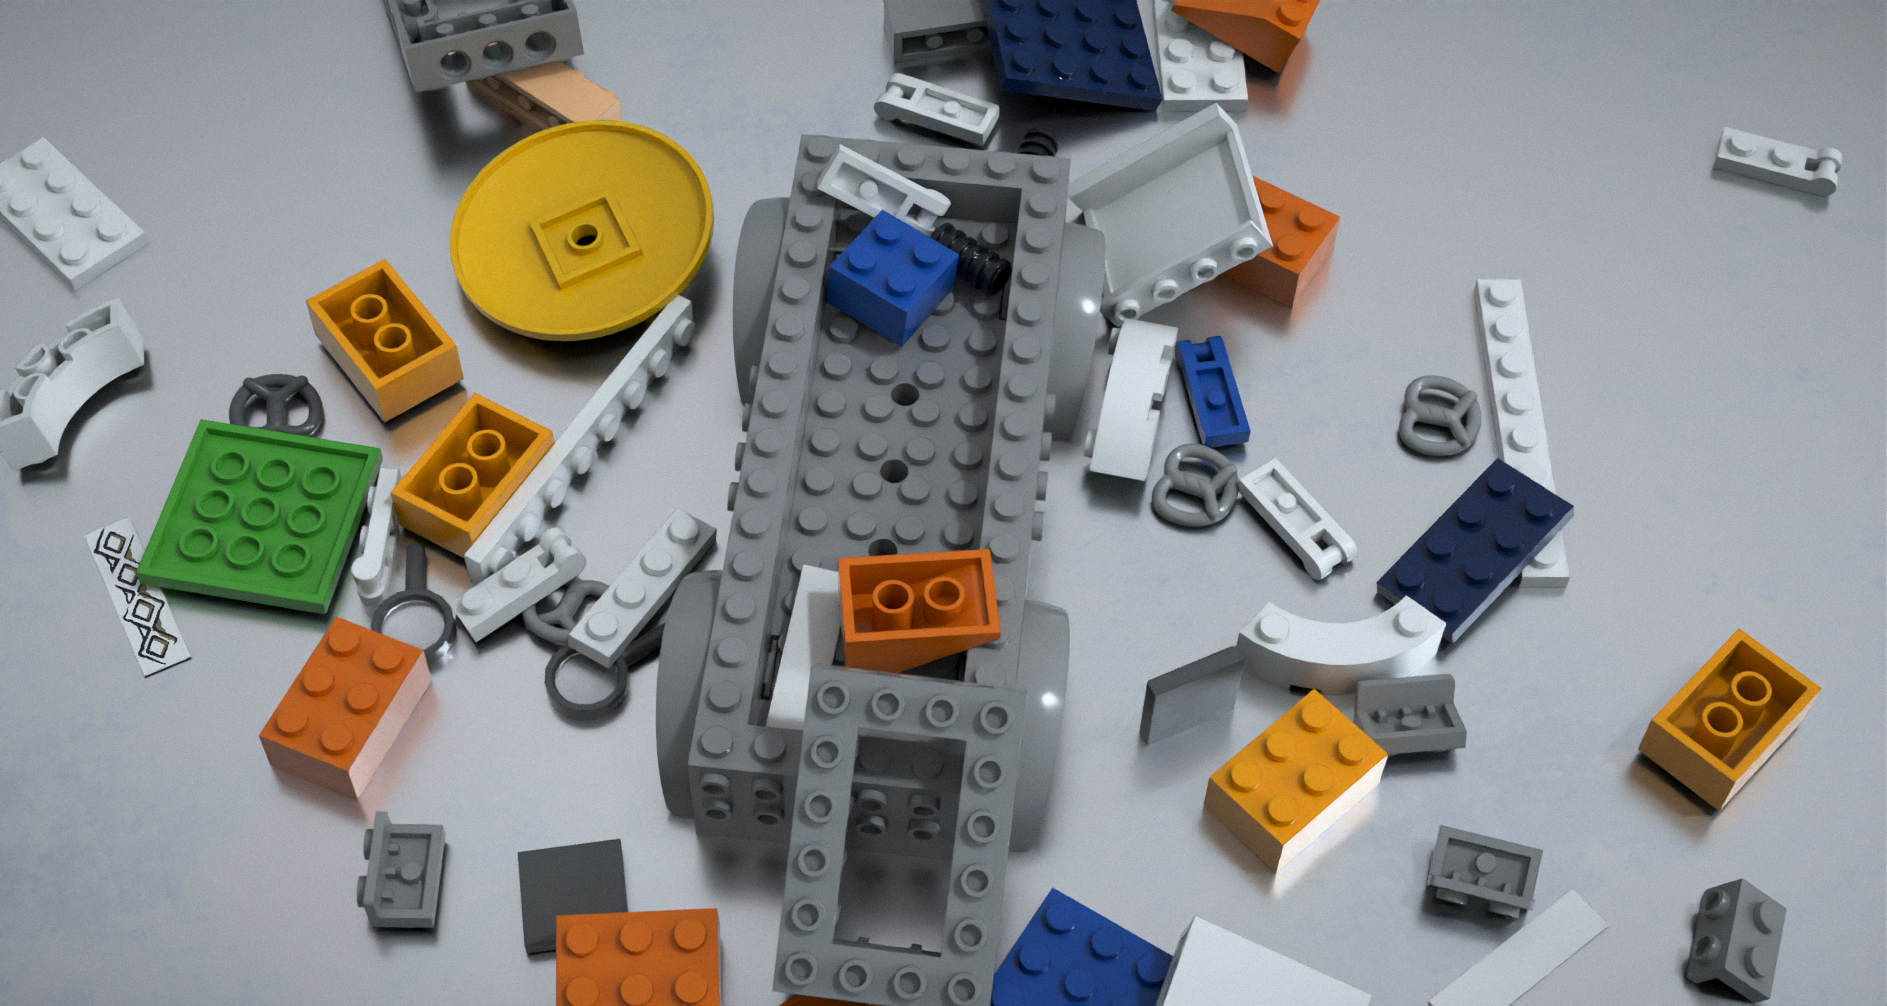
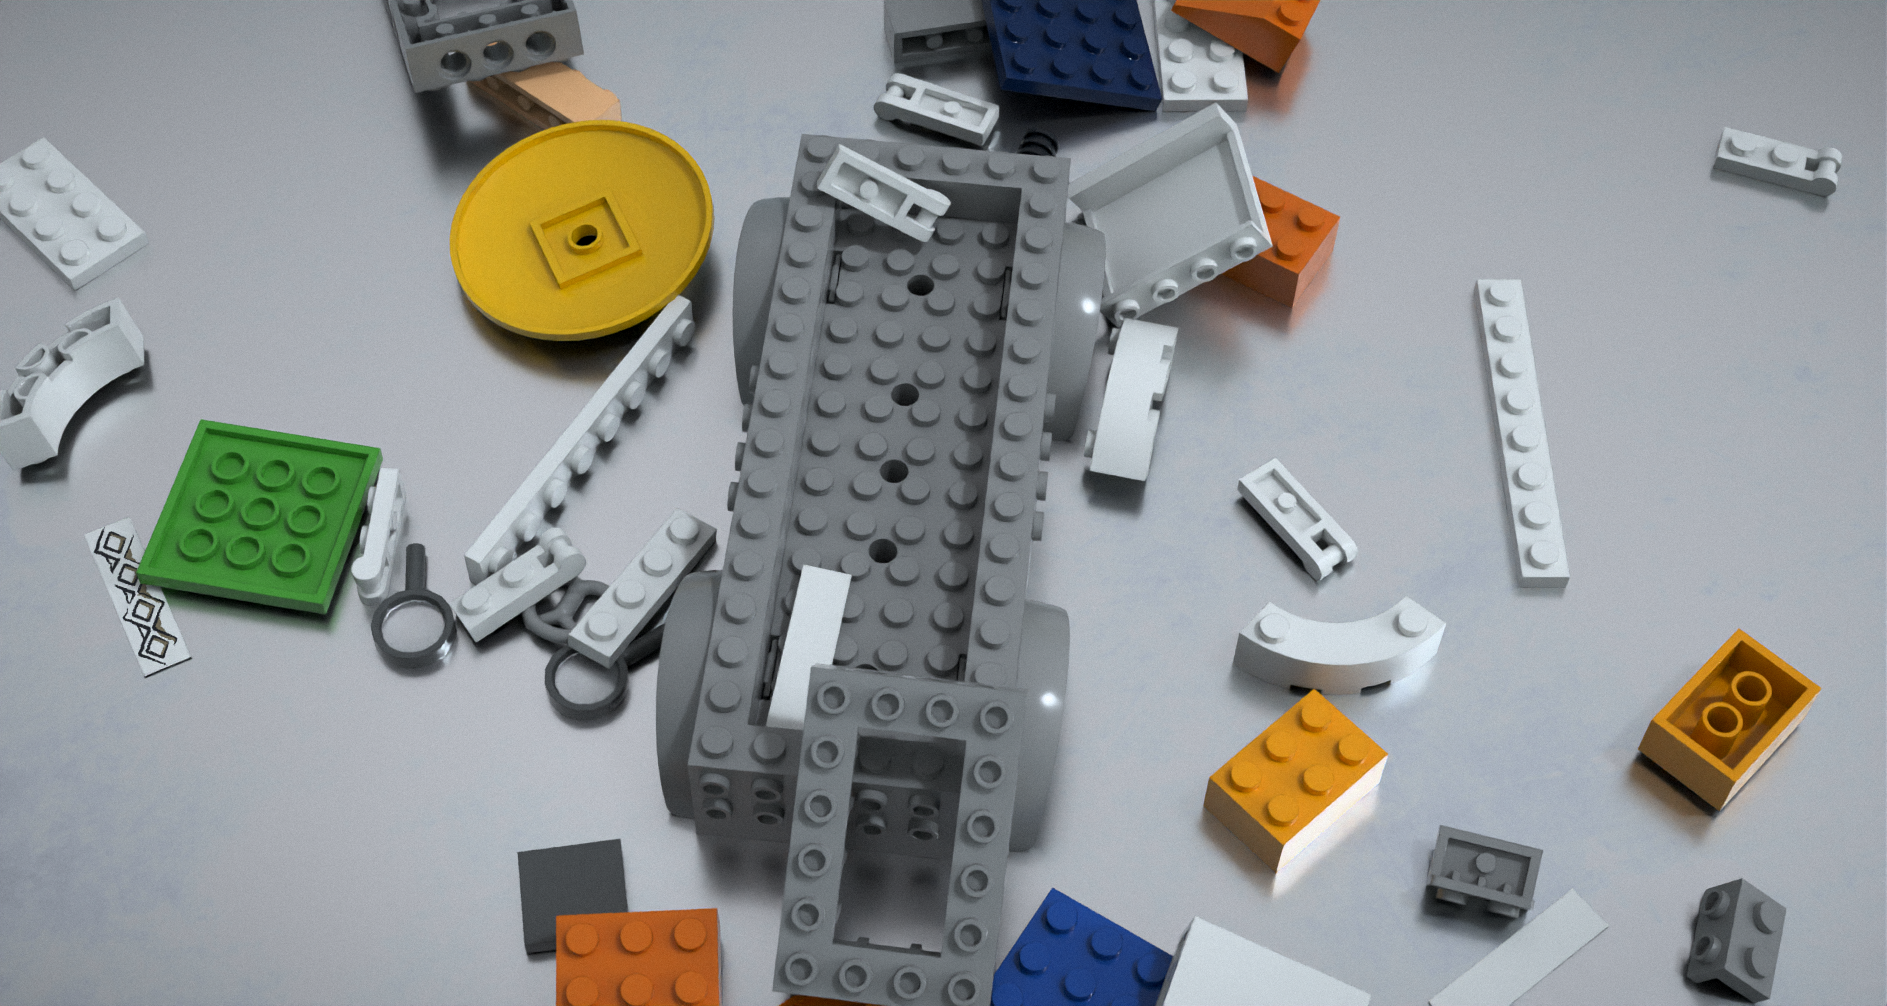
dark grey piece [229,374,323,436] -> none
orange brick [259,616,432,800] -> none
light orange brick [306,259,464,423] -> none
light grey bracket [357,811,446,928] -> none
light orange brick [390,393,555,559] -> none
blue brick [825,209,959,347] -> none
orange slope [838,549,1001,673] -> none
black piece [930,223,1011,297] -> none
dark grey tile [1139,646,1245,746] -> none
light grey piece [1151,444,1239,527] -> none
blue plate [1175,336,1251,447] -> none
light grey bracket [1353,674,1467,756] -> none
dark blue plate [1377,458,1574,644] -> none
light grey piece [1399,375,1481,456] -> none

